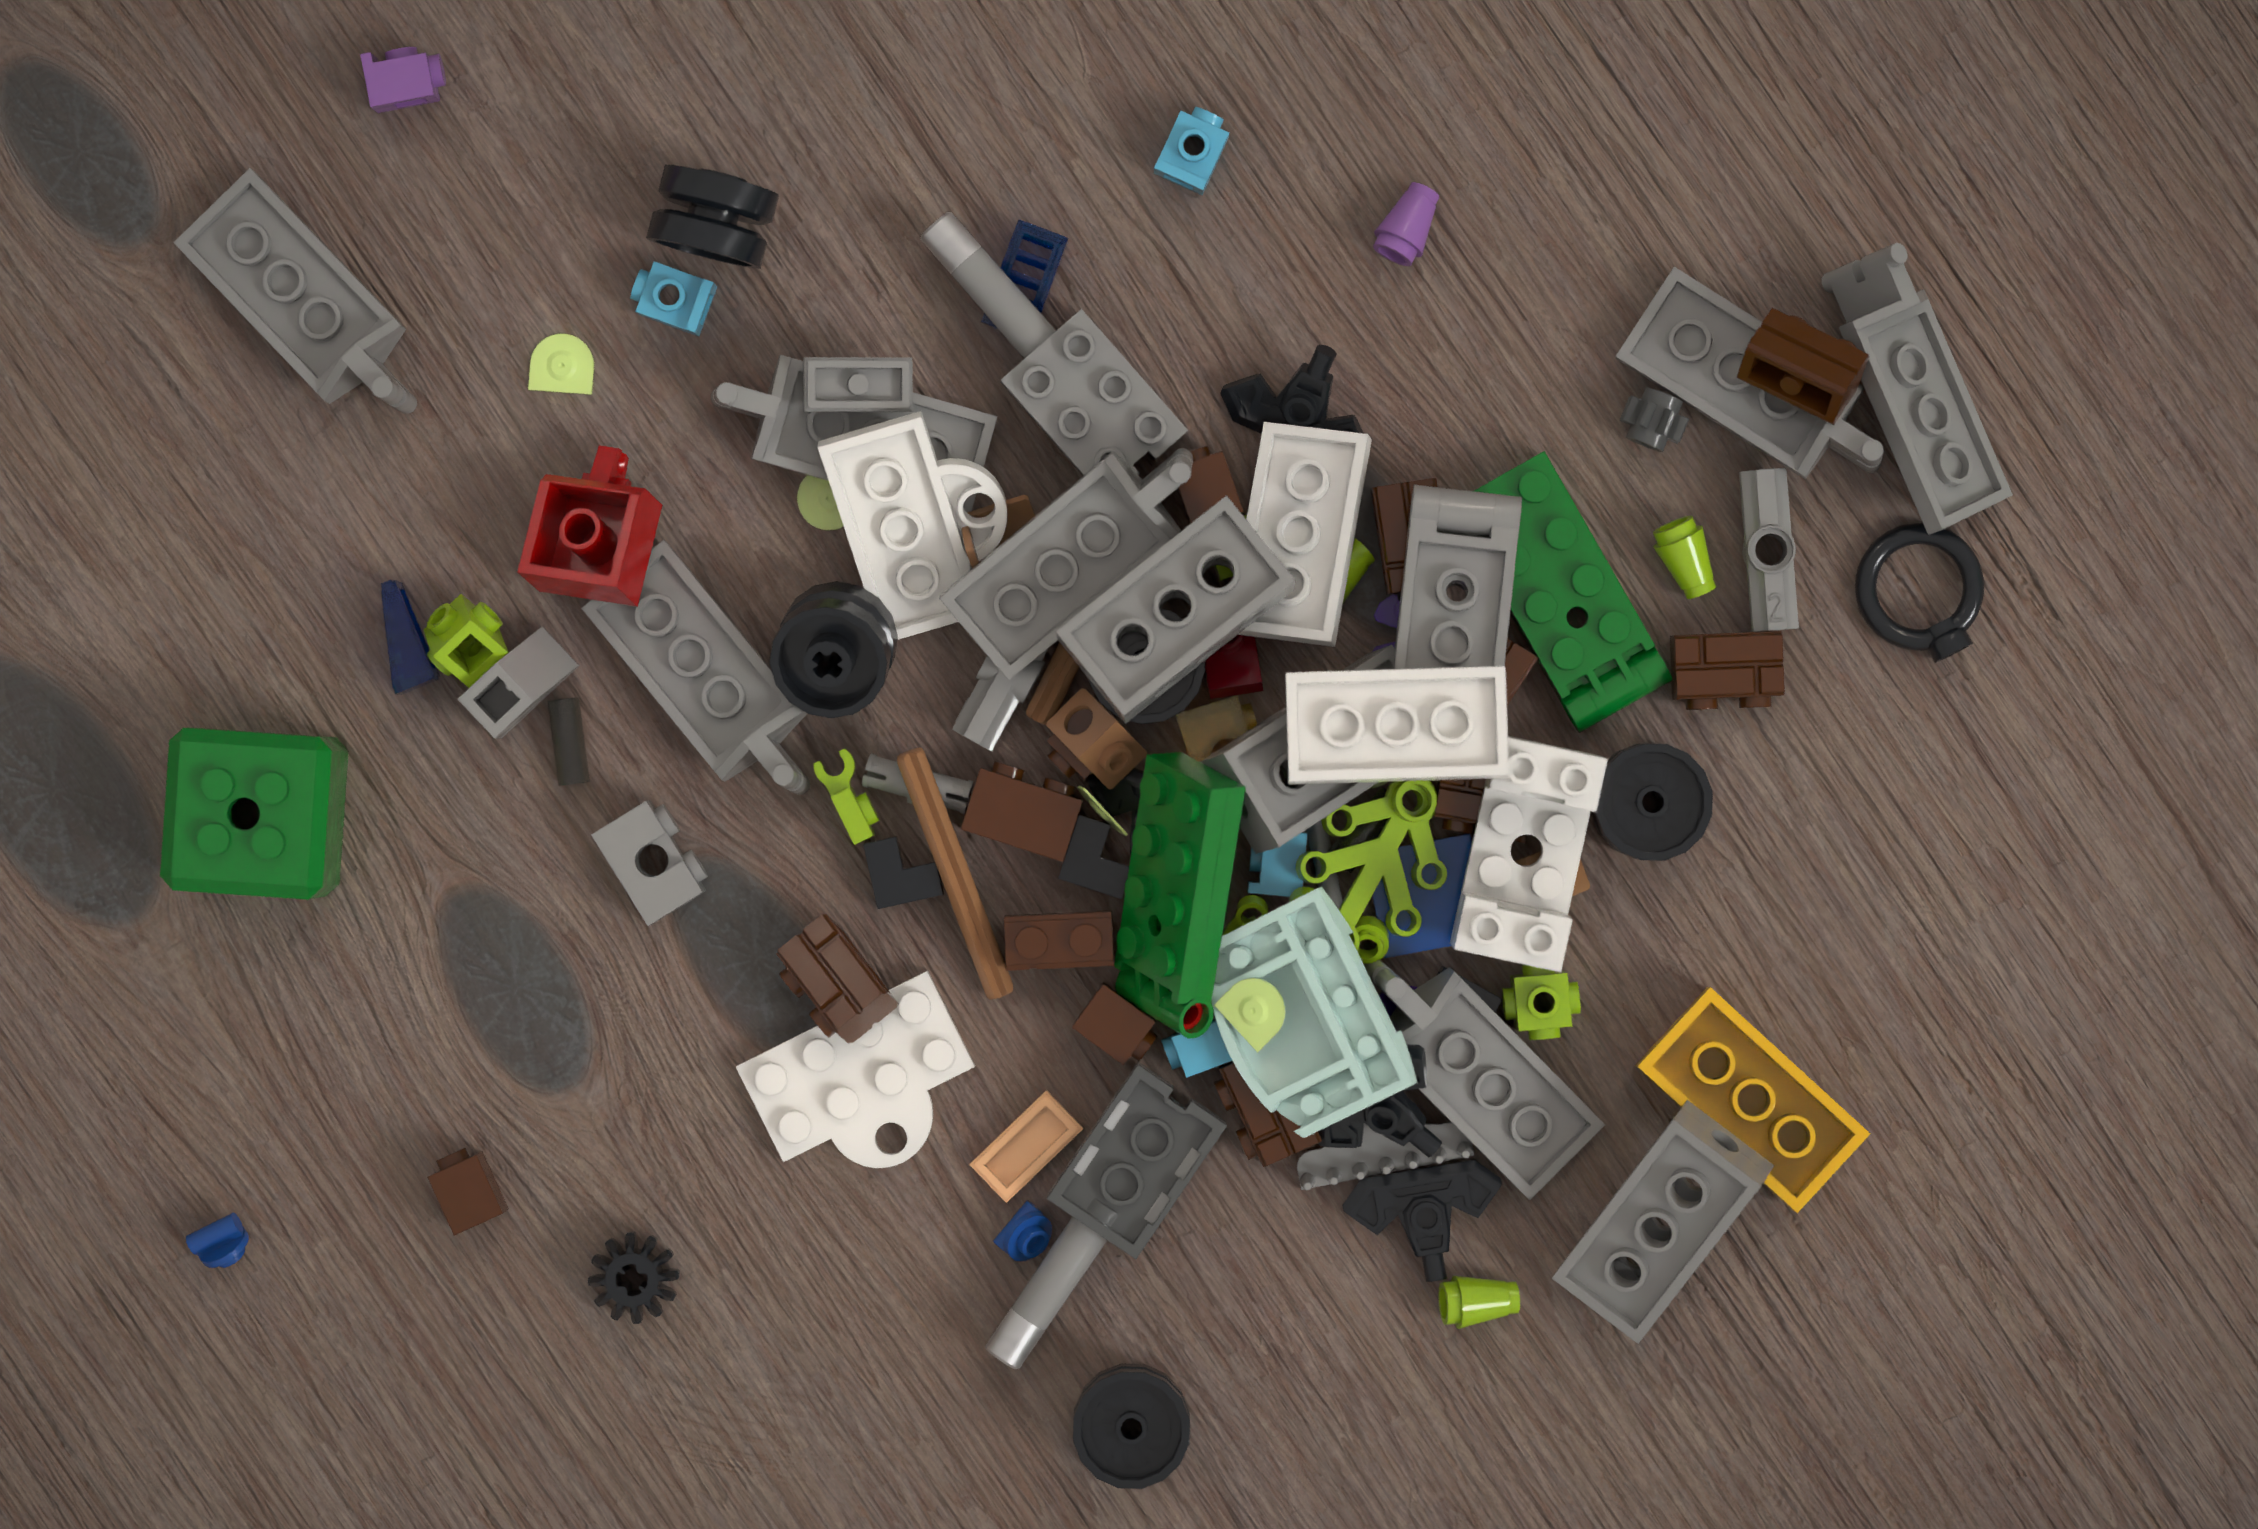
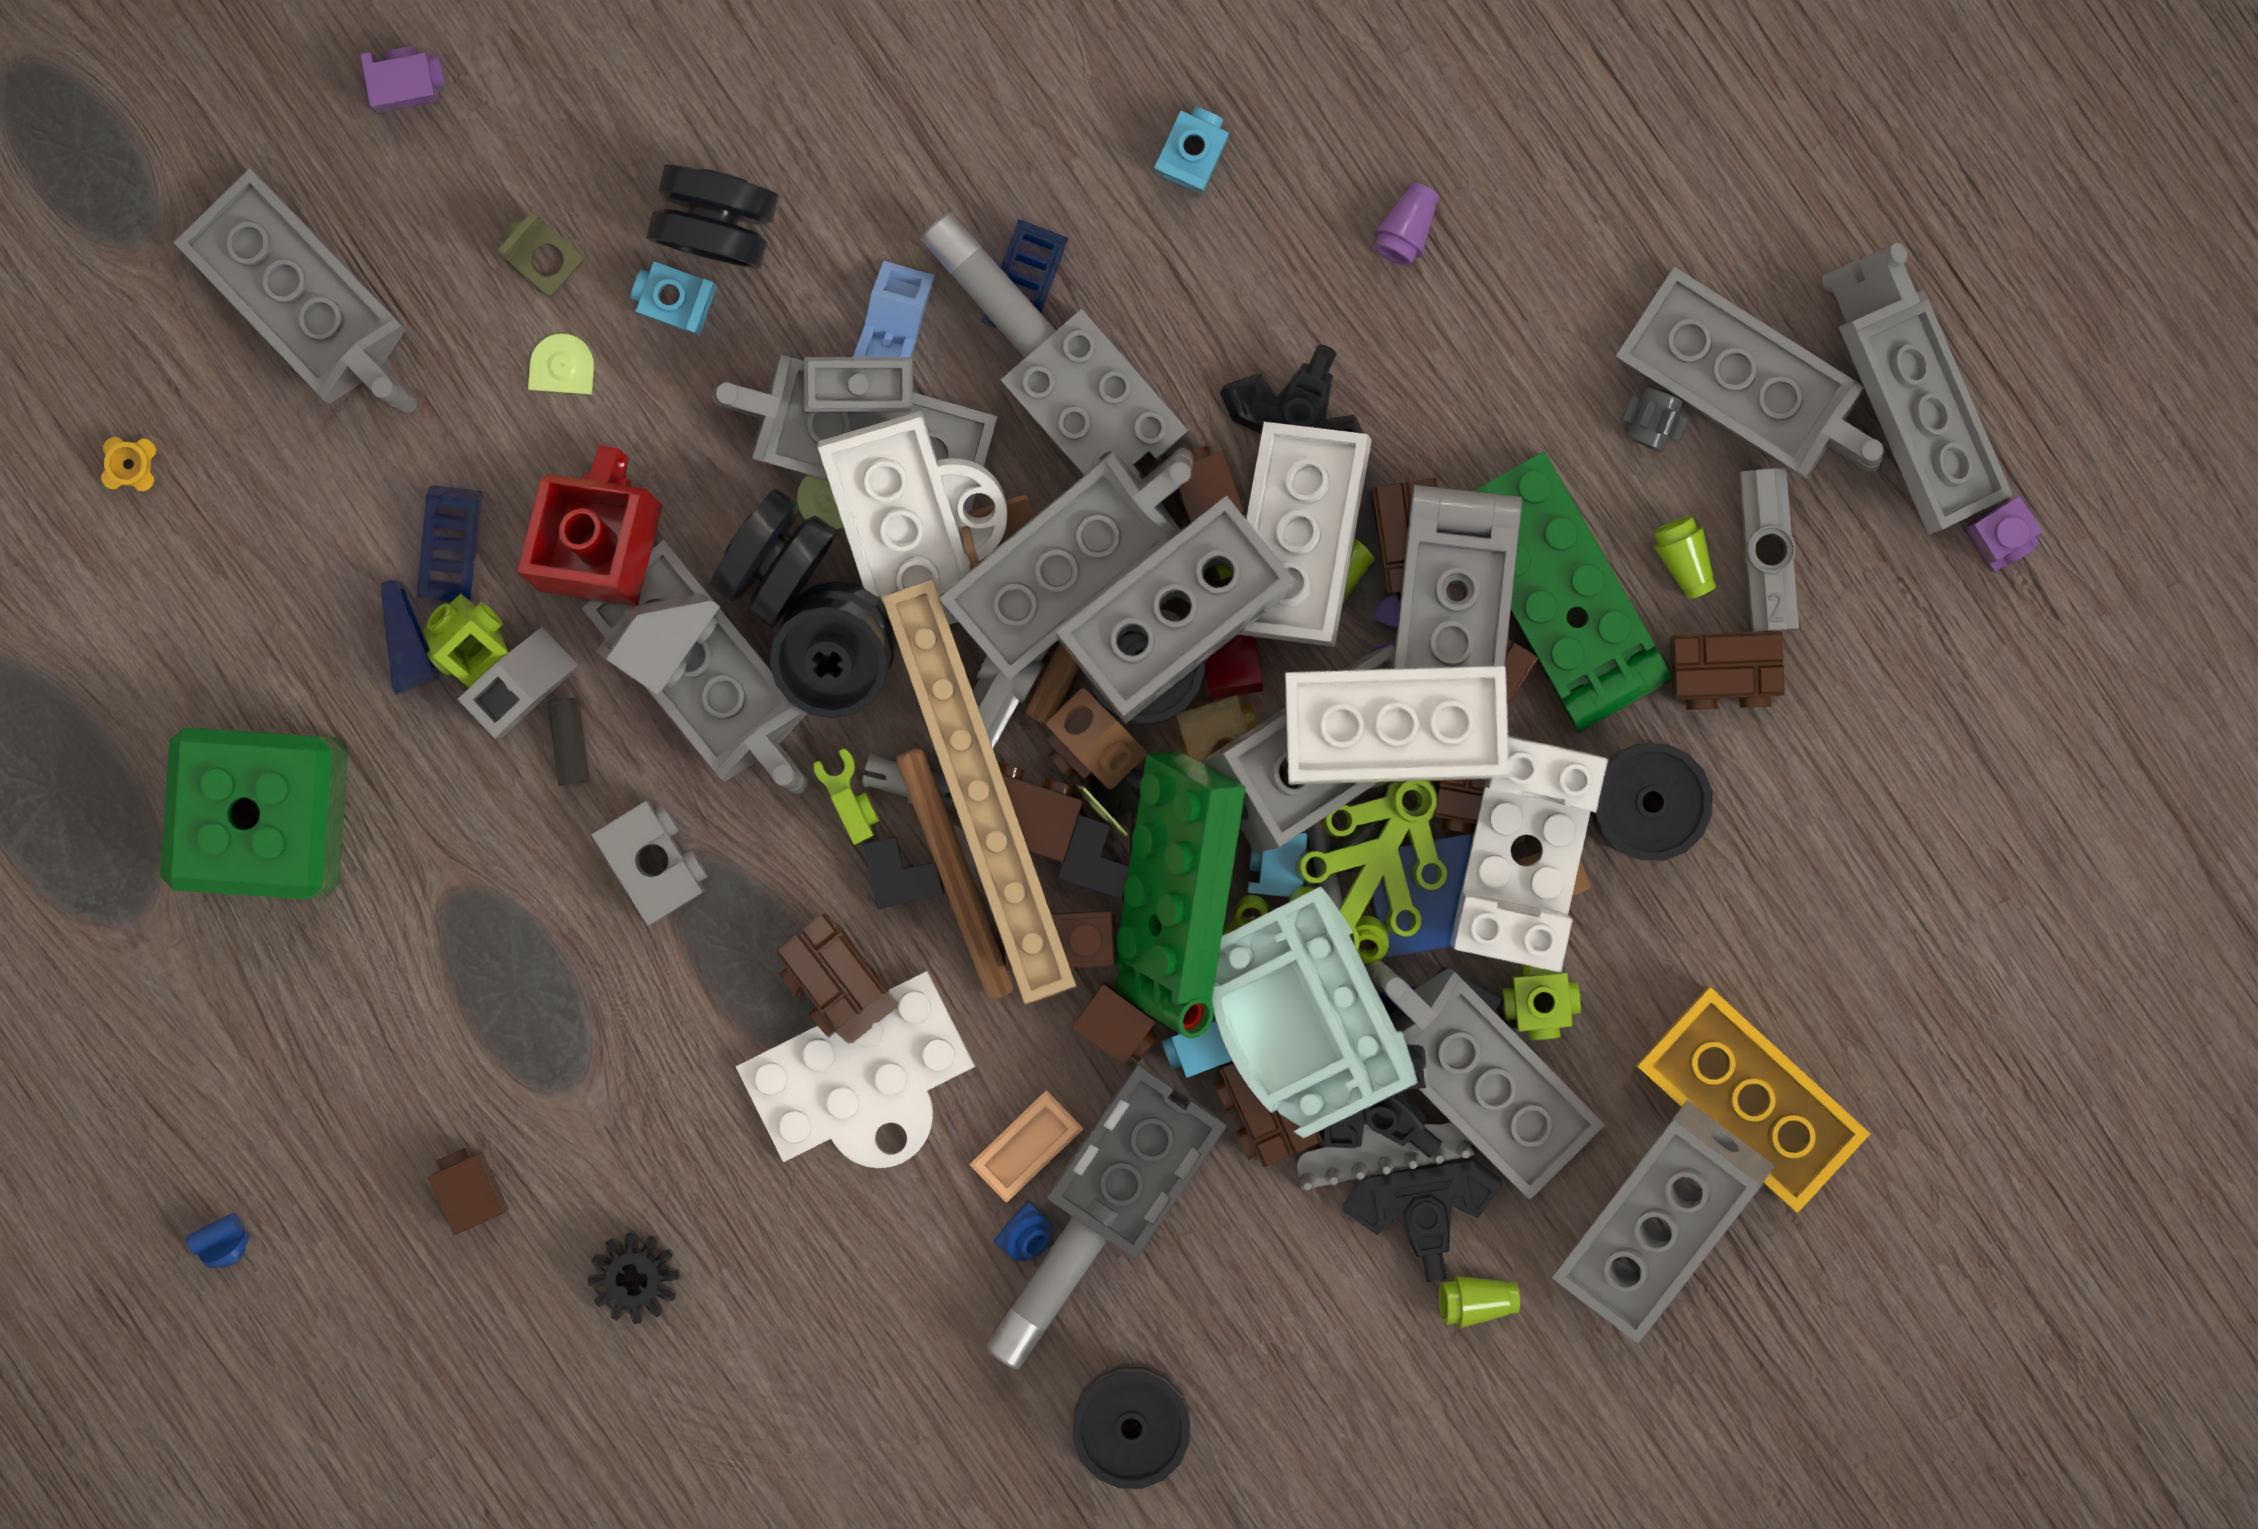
yellowish green piece [1214,978,1285,1053] -> none
reddish brown brick [1737,308,1869,425] -> none
black piece [1855,523,1984,663] -> none
none -> yellow plate [101,437,157,492]
none -> clear blue slope [417,486,483,601]
none -> olive bracket [497,211,584,296]
none -> light grey slope [596,593,720,695]
none -> black wheel [709,488,837,628]
none -> light blue slope [853,260,935,357]
none -> tan plate [882,579,1077,1005]
none -> medium lavender brick [1965,496,2043,572]

